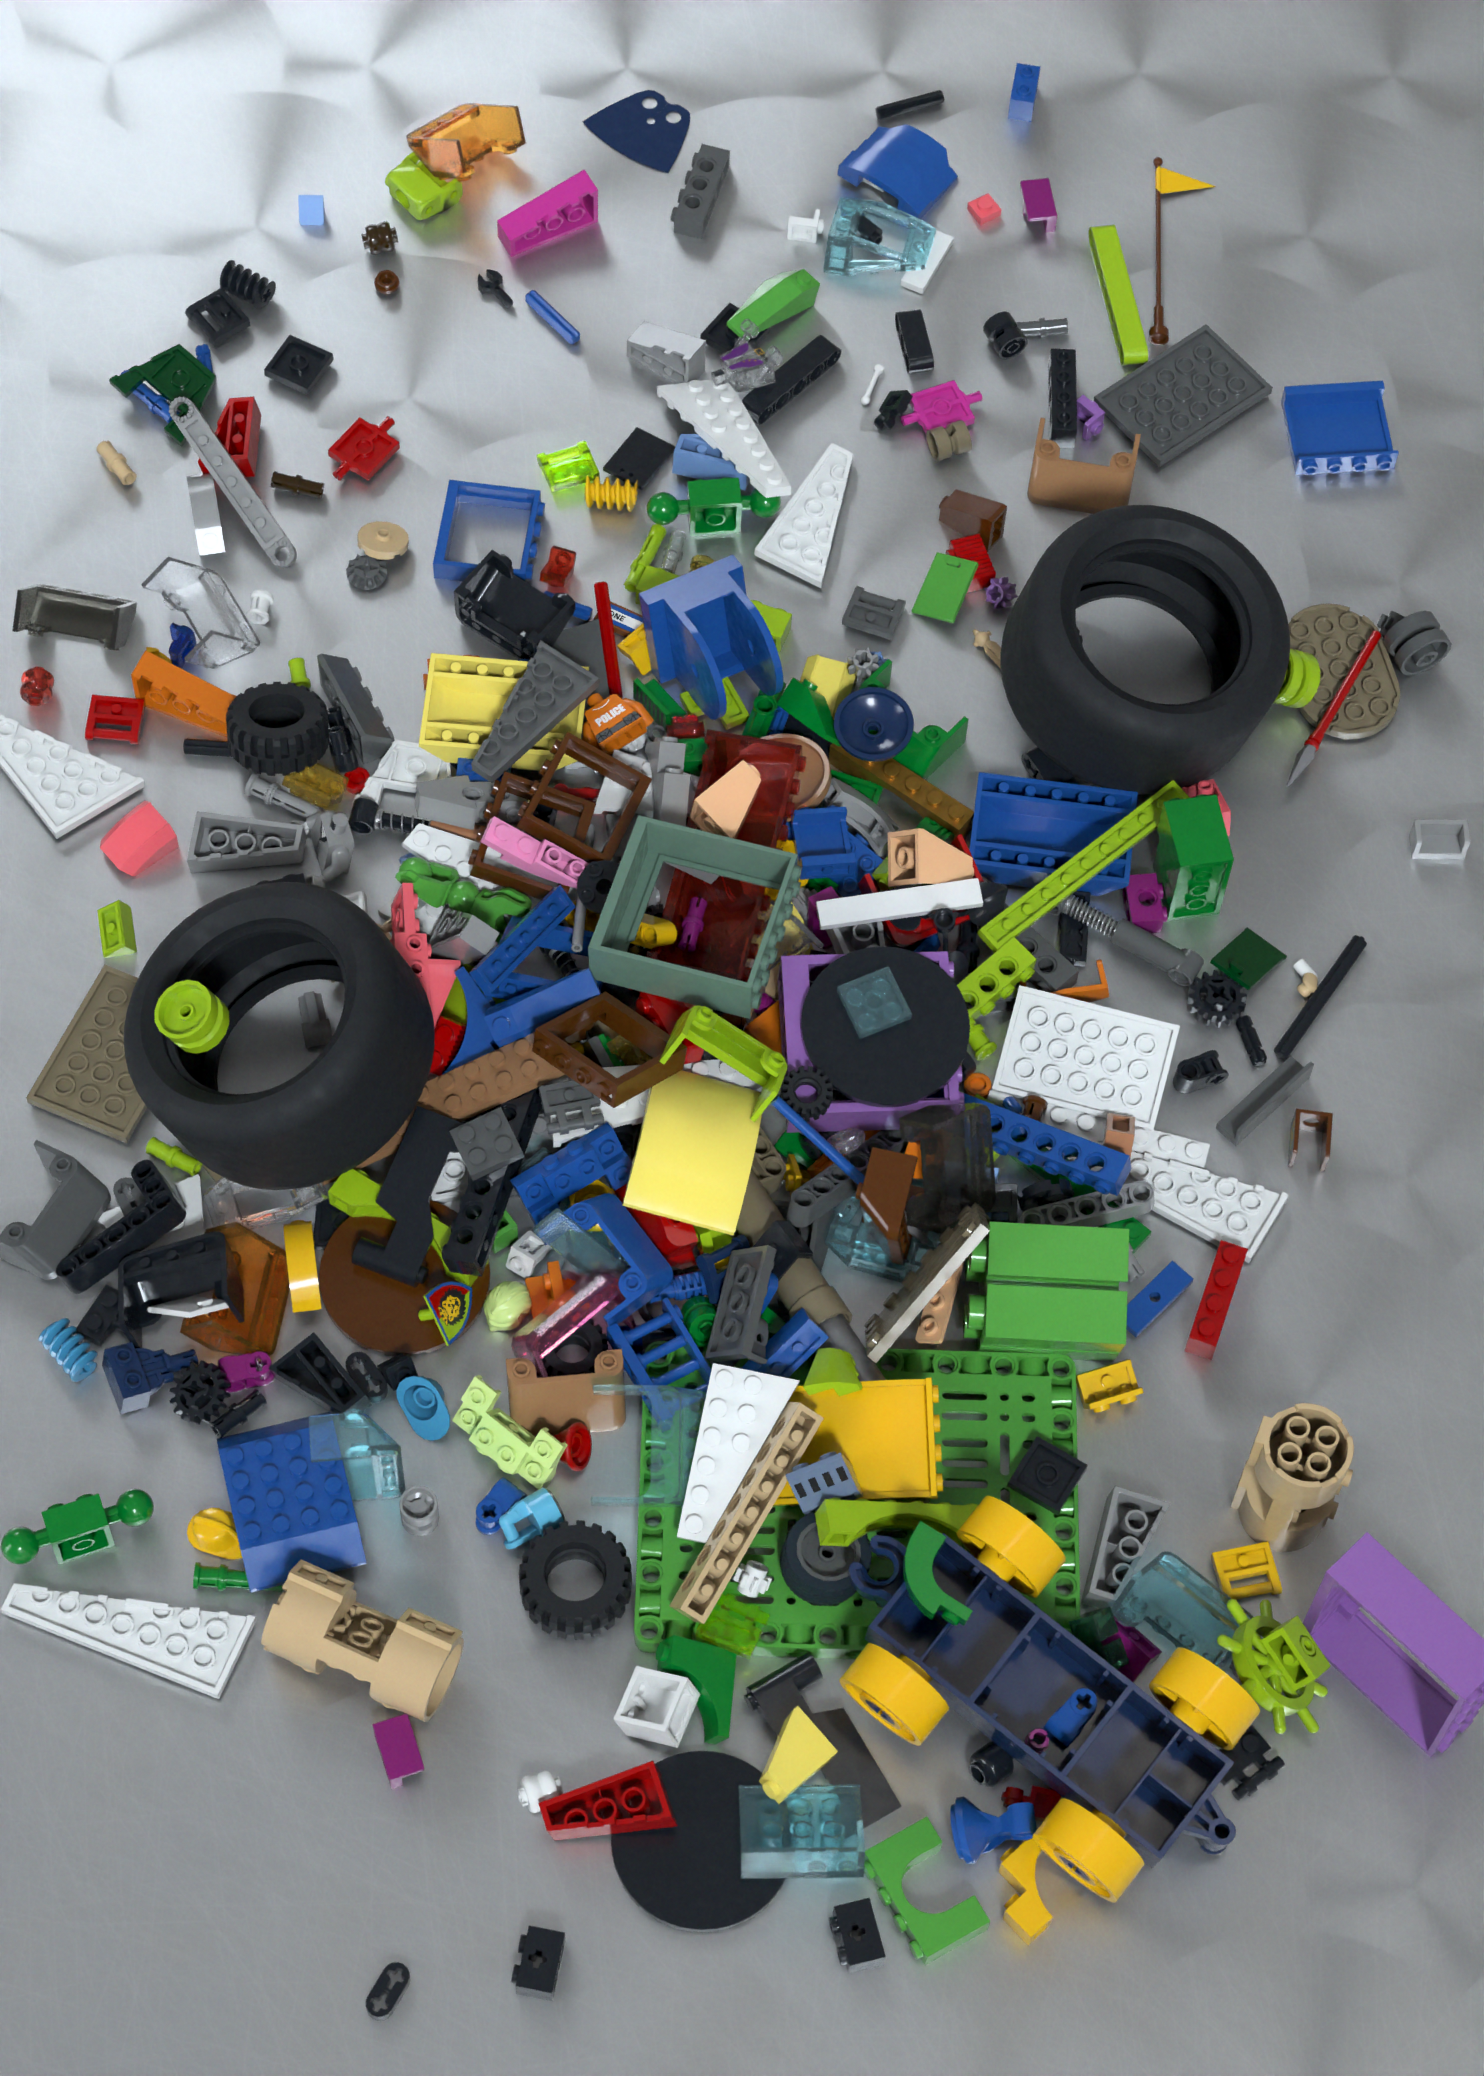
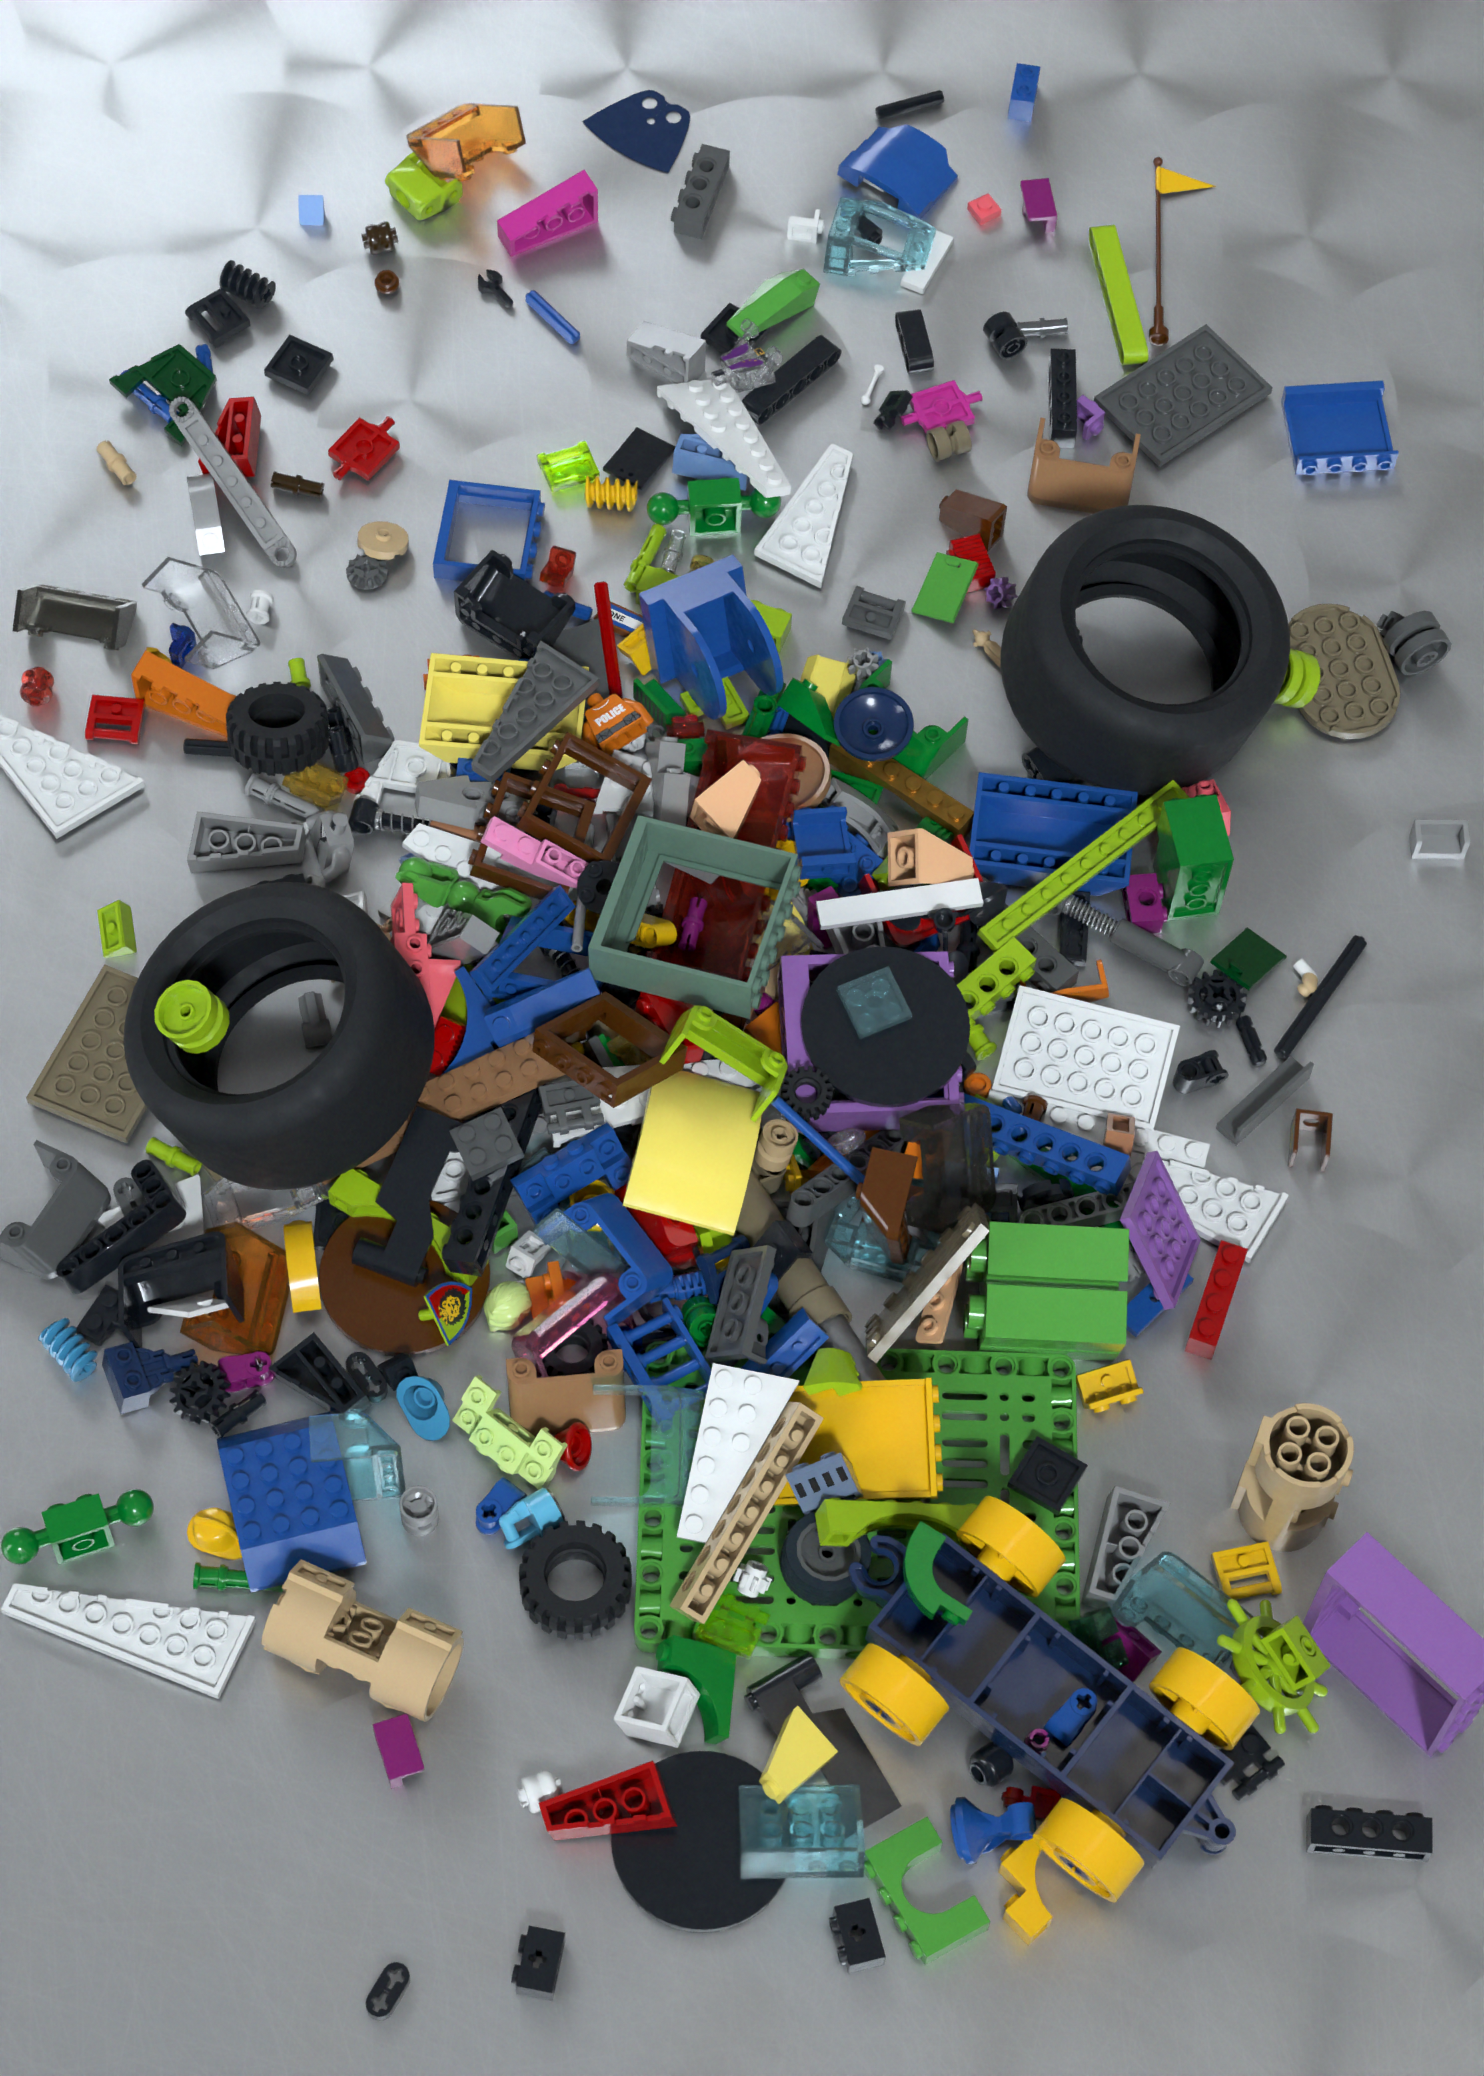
coral slope [100,801,179,876] -> none
red piece [1287,631,1381,787] -> none
none -> tan wheel [754,1119,798,1172]
none -> medium lavender plate [1120,1151,1201,1310]
none -> black brick [1306,1805,1433,1862]

